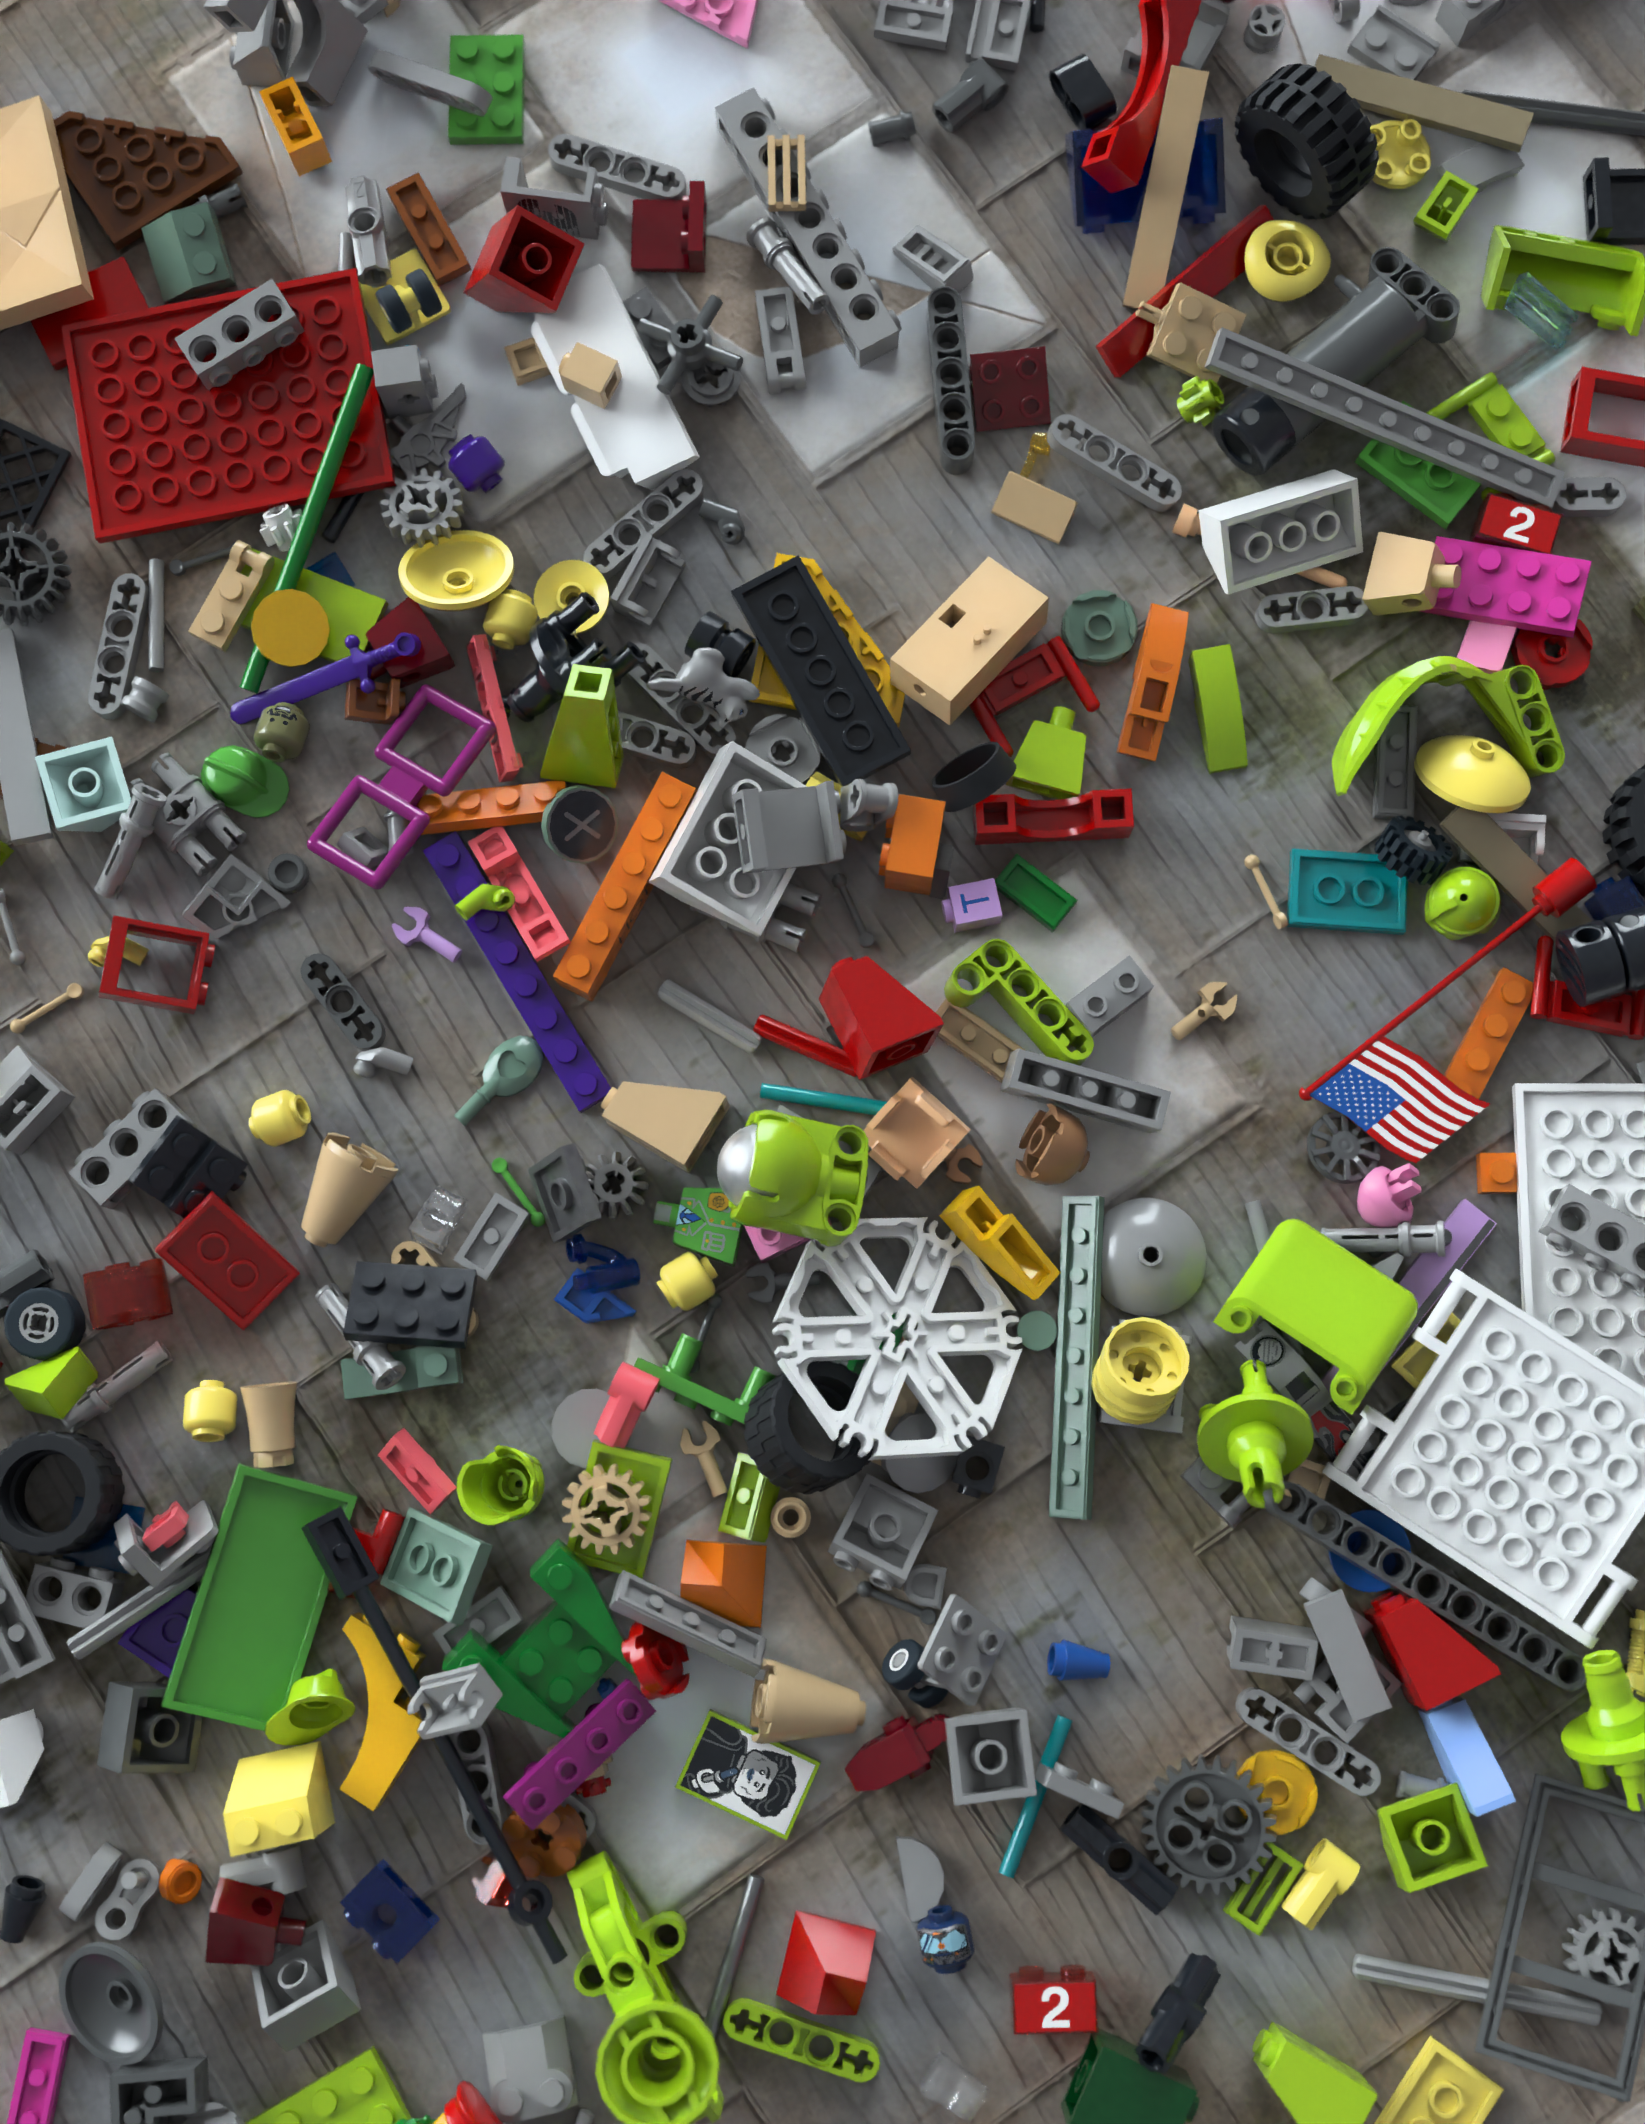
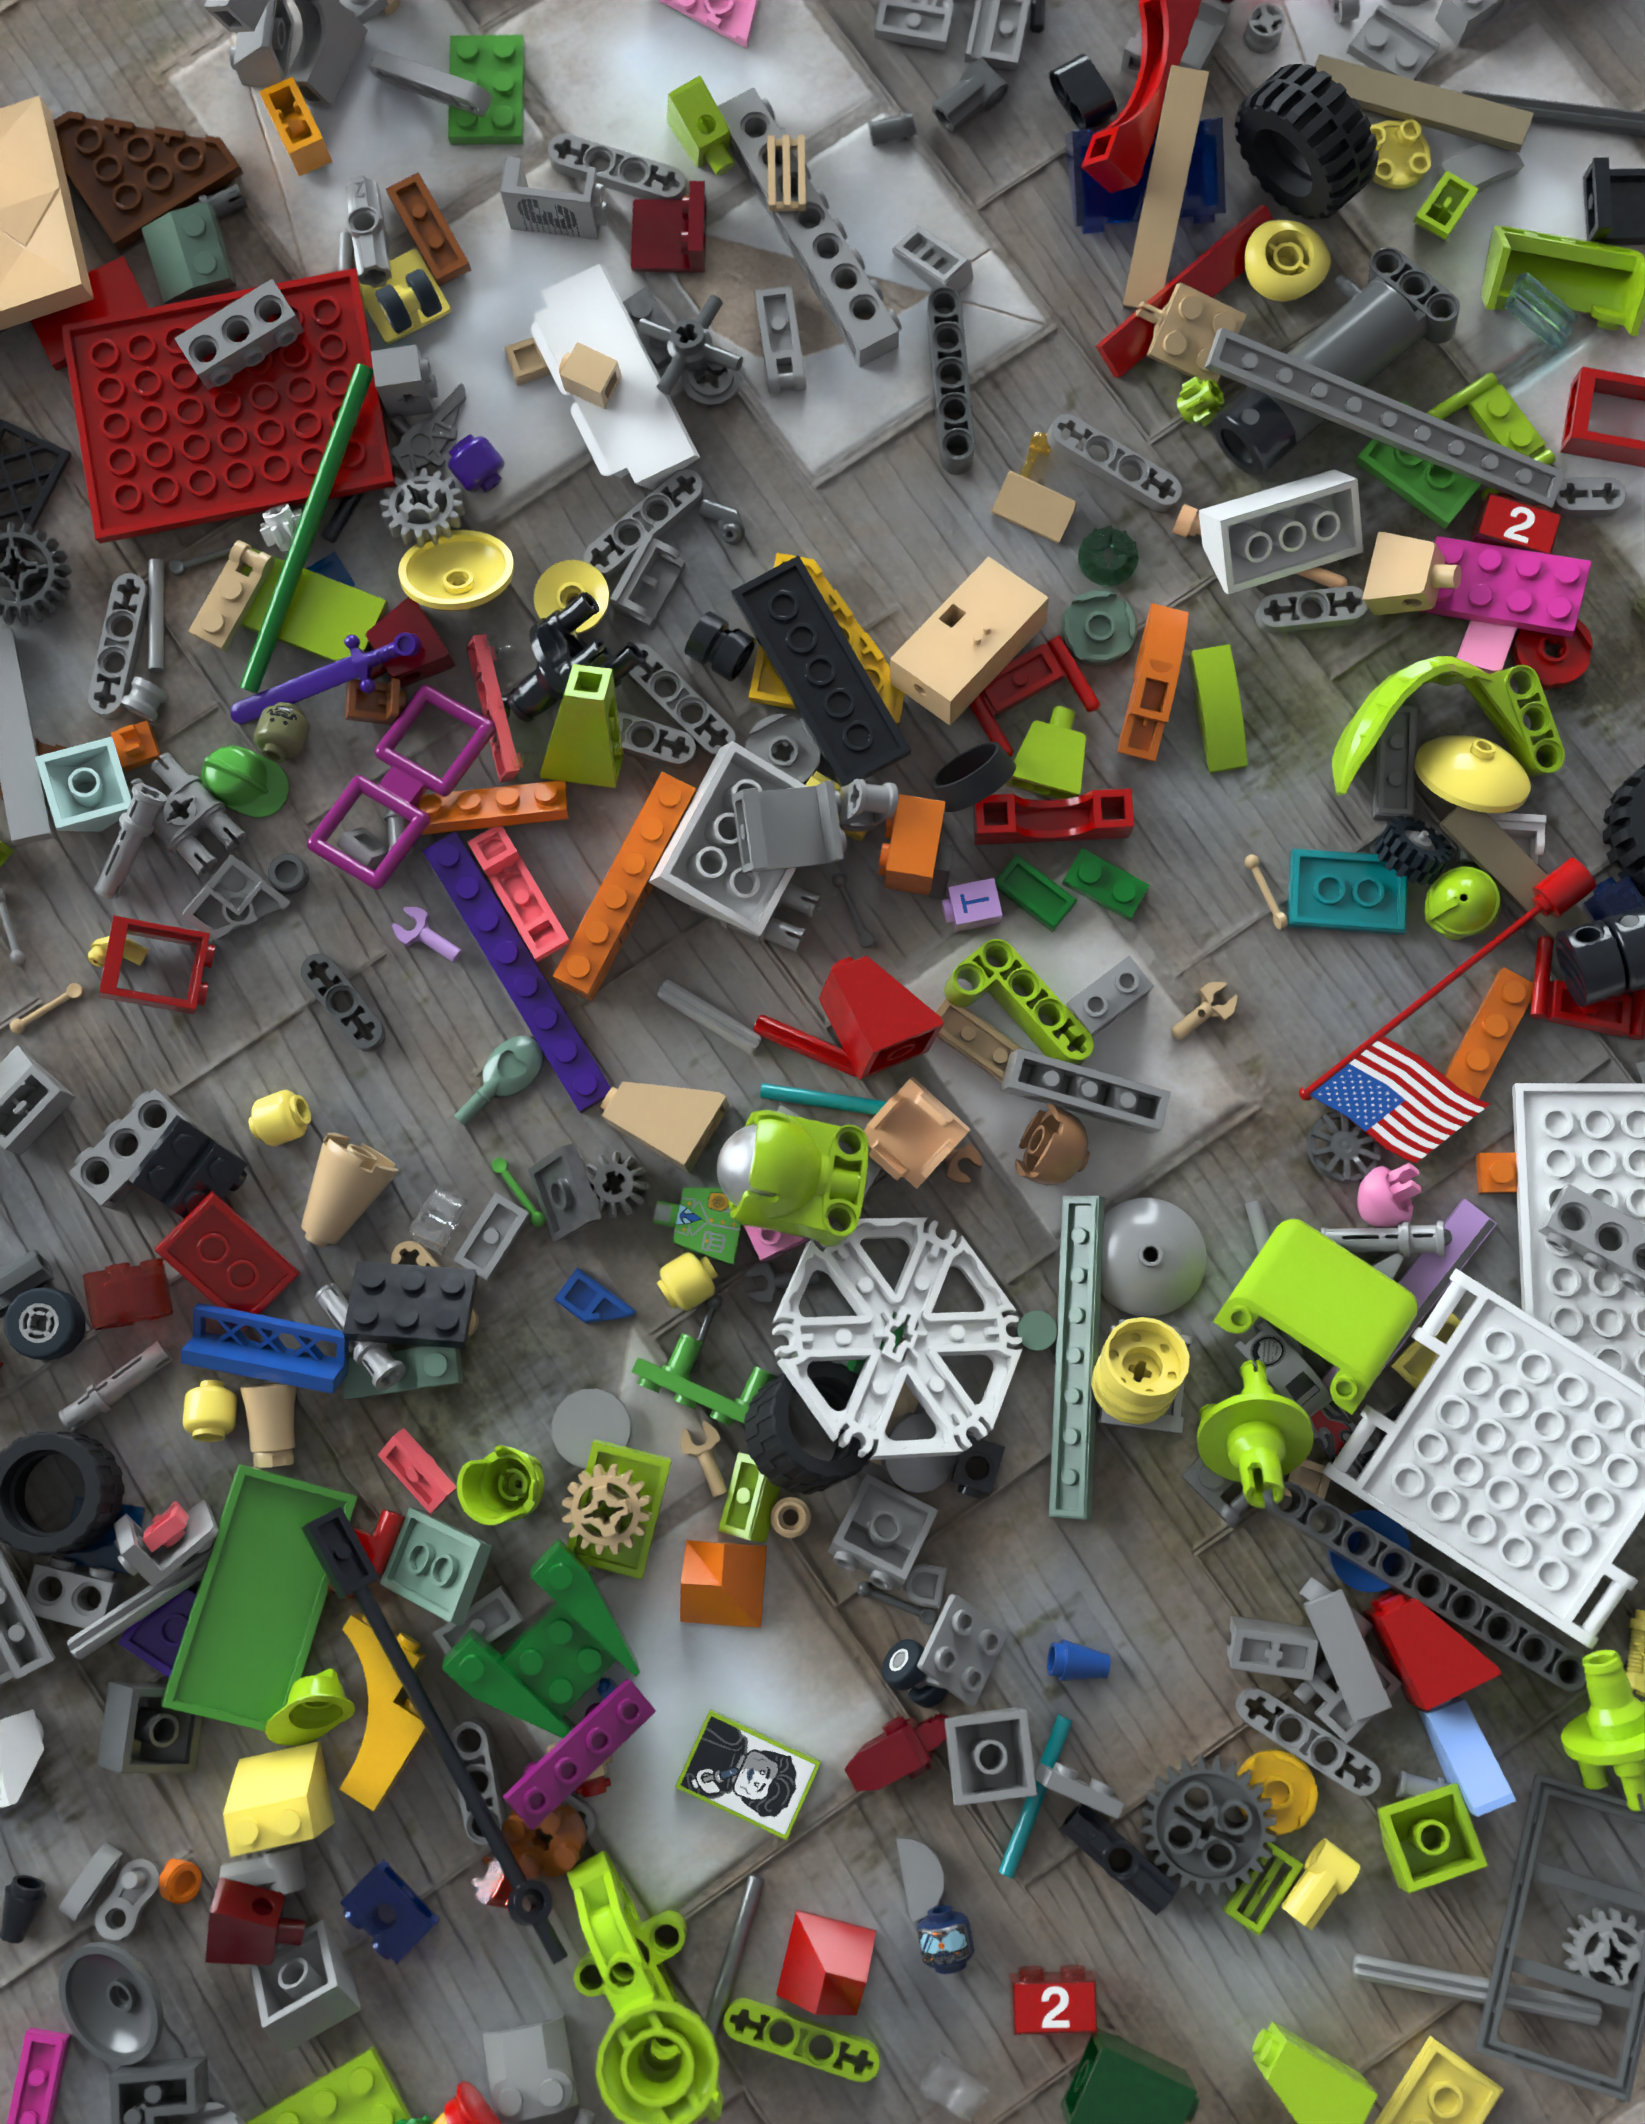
lime slope [5,1346,98,1419] -> none
yellow tile [251,589,330,667] -> none
light grey arm [353,1047,413,1078] -> none
light grey hinge [407,1663,503,1740] -> none
lime arm [455,884,515,921] -> none
red slope [464,205,585,313] -> none
light yellow head [483,589,538,650] -> none
black tile [541,785,618,864] -> none
clear blue plant [566,1234,640,1294] -> none
coral piece [593,1361,660,1448] -> none
light grey tile [609,1570,767,1677] -> none
red plate [621,1621,690,1700] -> none
light grey animal [646,647,760,728] -> none
light grey pin [746,217,830,315] -> none
tan cone [750,1659,866,1744] -> none
yellow slope [939,1185,1060,1300] -> none
dark red hinge [969,346,1051,432] -> none
black piece [1134,1953,1221,2074] -> none
none -> orange tile [111,720,162,772]
none -> blue fence [181,1303,349,1394]
none -> lime torso [667,75,735,176]
none -> green plate [1062,848,1150,921]
none -> clear green gear [1078,525,1139,586]

